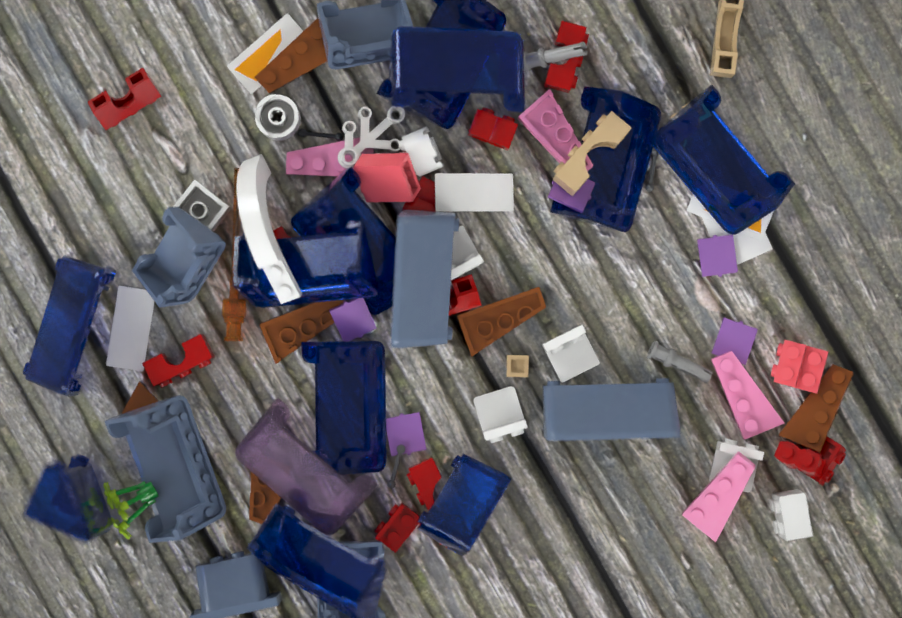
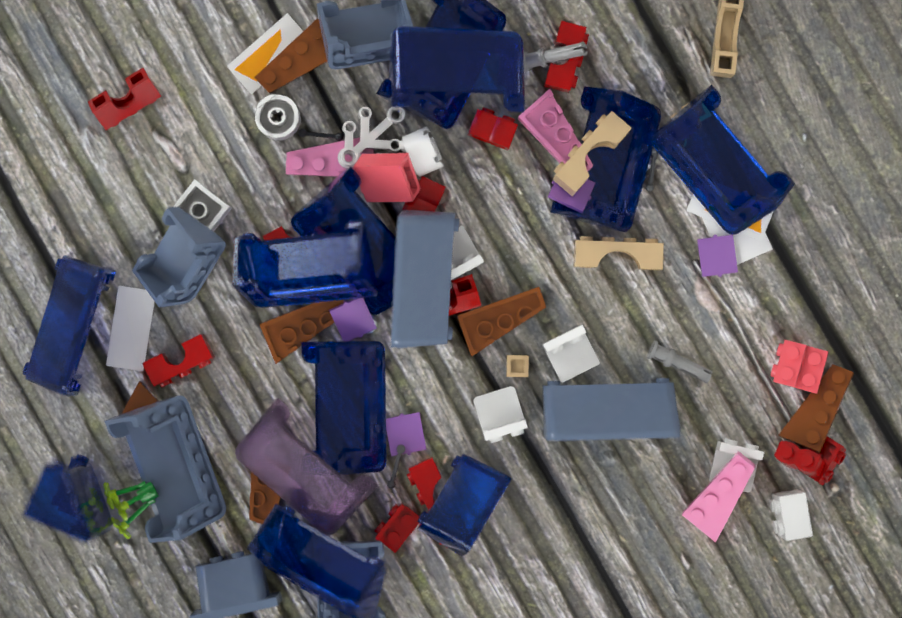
clear orange piece [222,168,246,341] -> none
white arch [237,154,302,304] -> none
white sticker [435,173,514,211] -> none
medium lavender piece [711,318,758,365] -> none
bright pink wing [711,351,784,440] -> none
none -> tan arch [574,236,664,270]

